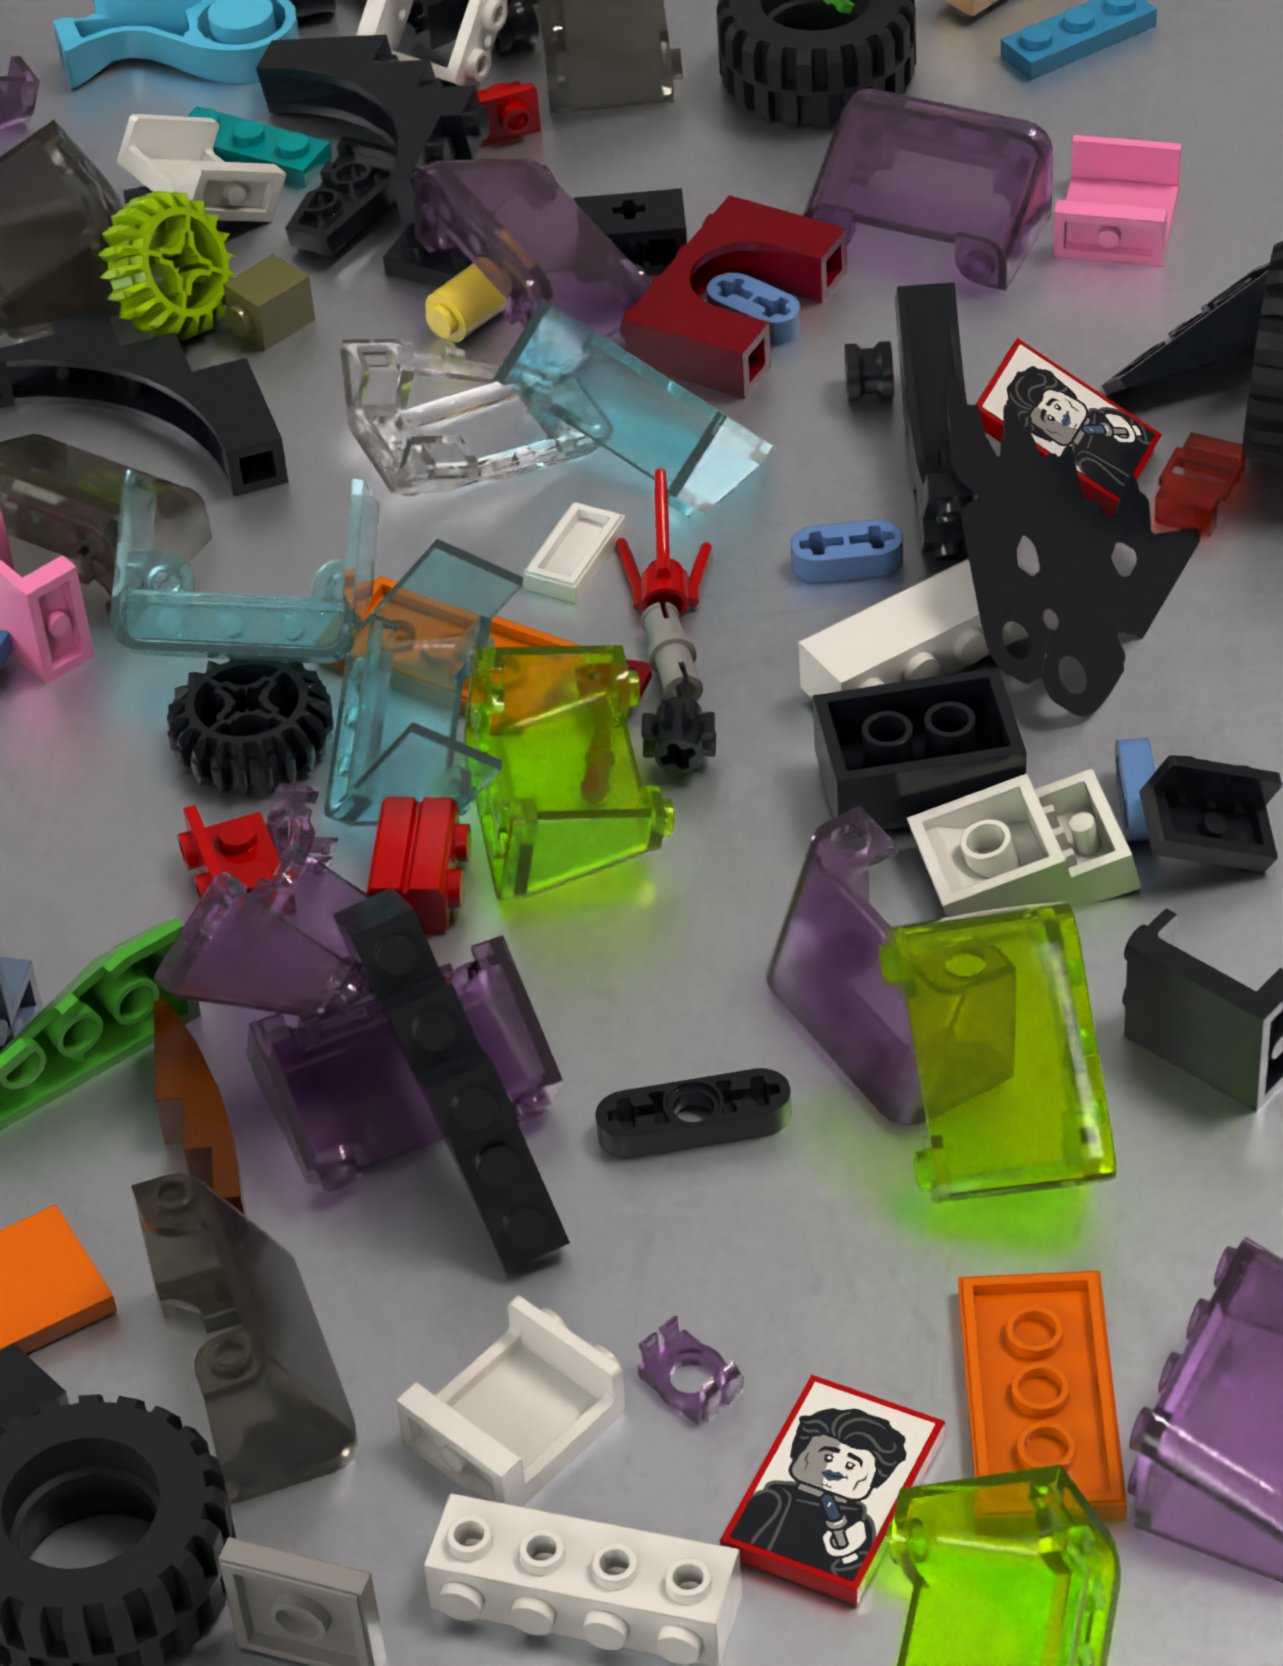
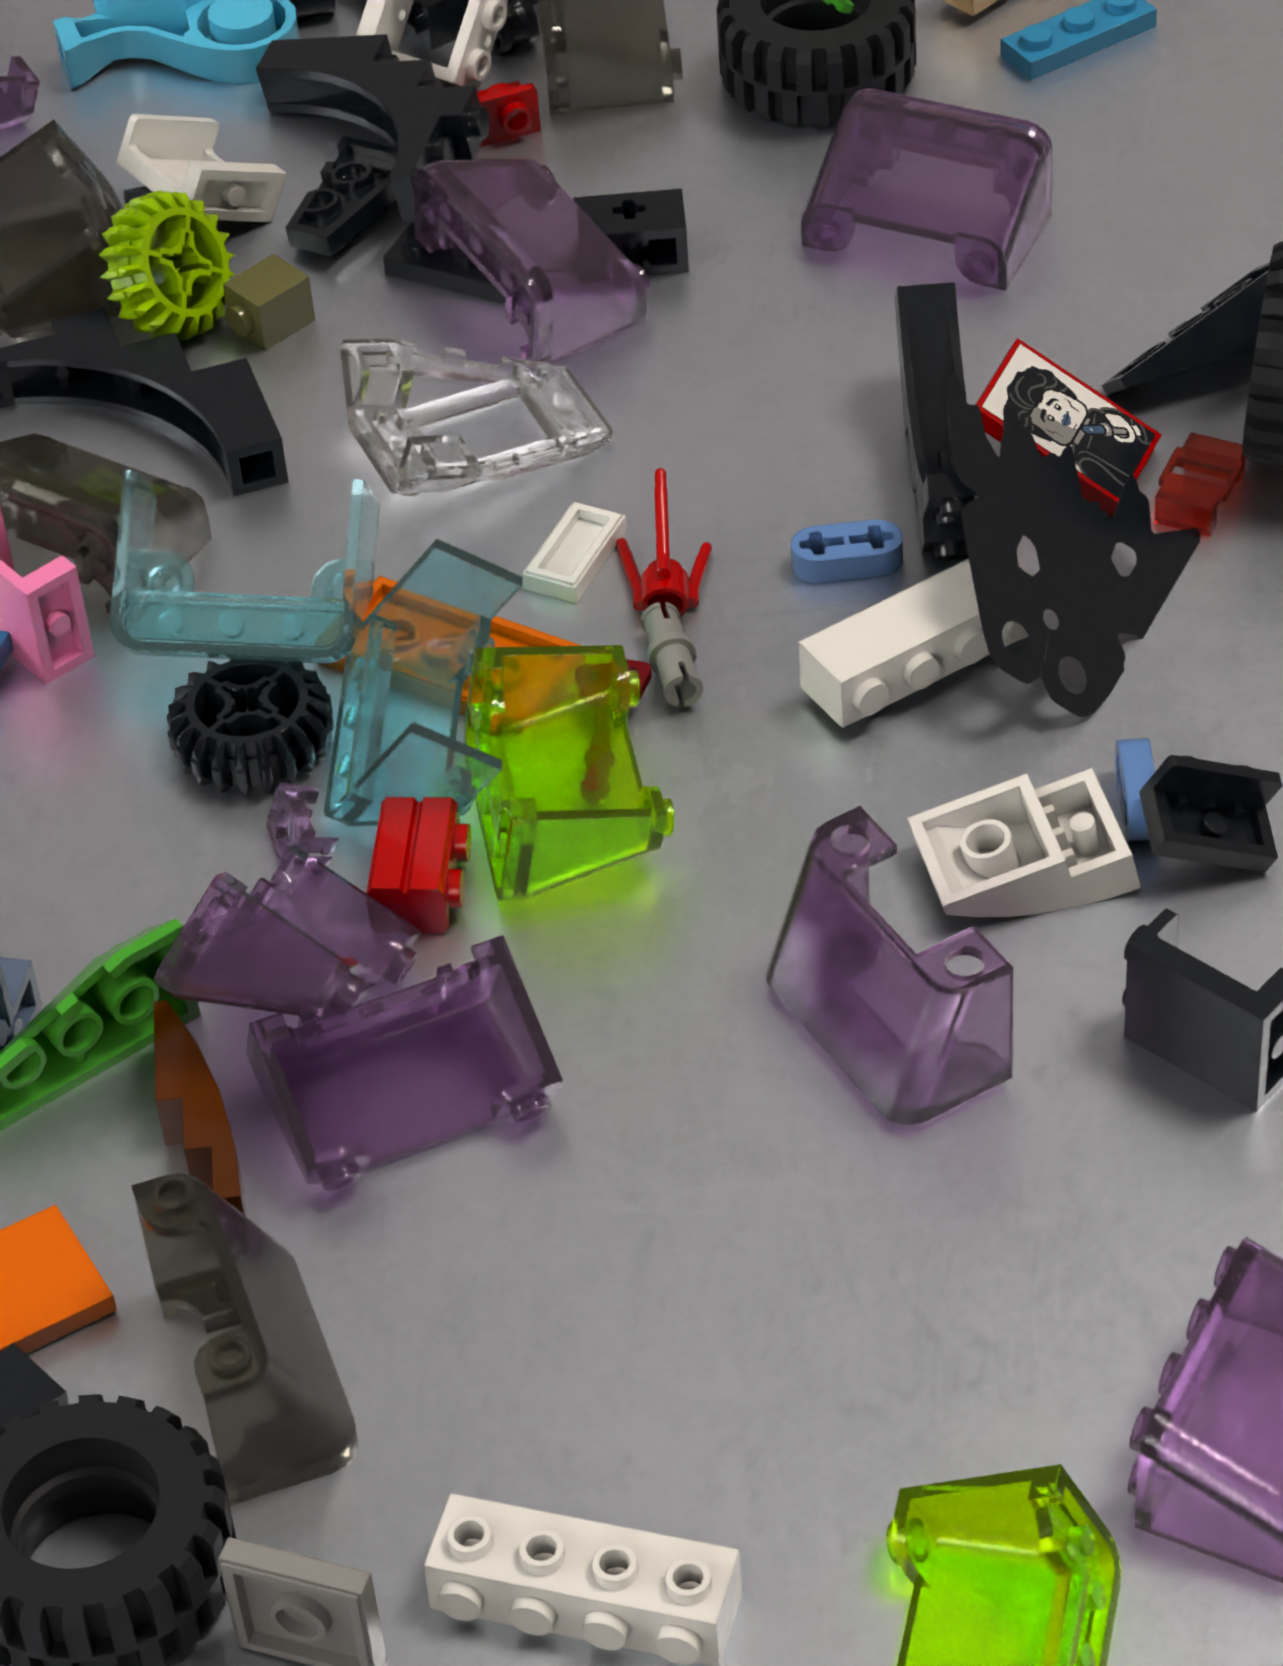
red bracket [177,805,298,934] -> none
teal plate [186,106,332,188] -> none
black arch [332,887,570,1272] -> none
white panel [396,1296,626,1507] -> none
light yellow brick [425,261,511,342] -> none
clear light blue windscreen [493,299,774,518] -> none
black beam [596,1068,792,1159] -> none
dark red arch [620,195,847,399] -> none
clear purple piece [638,1316,744,1425] -> none
black gear [641,696,716,773] -> none
medium blue beam [707,273,801,345] -> none
tile [720,1375,945,1605] -> none
black brick [813,667,1027,836] -> none
black wheel [844,341,894,401] -> none
clear neon green windscreen [878,900,1117,1204] -> none
orange tile [958,1271,1127,1526] -> none
bright pink panel [1053,135,1182,267] -> none

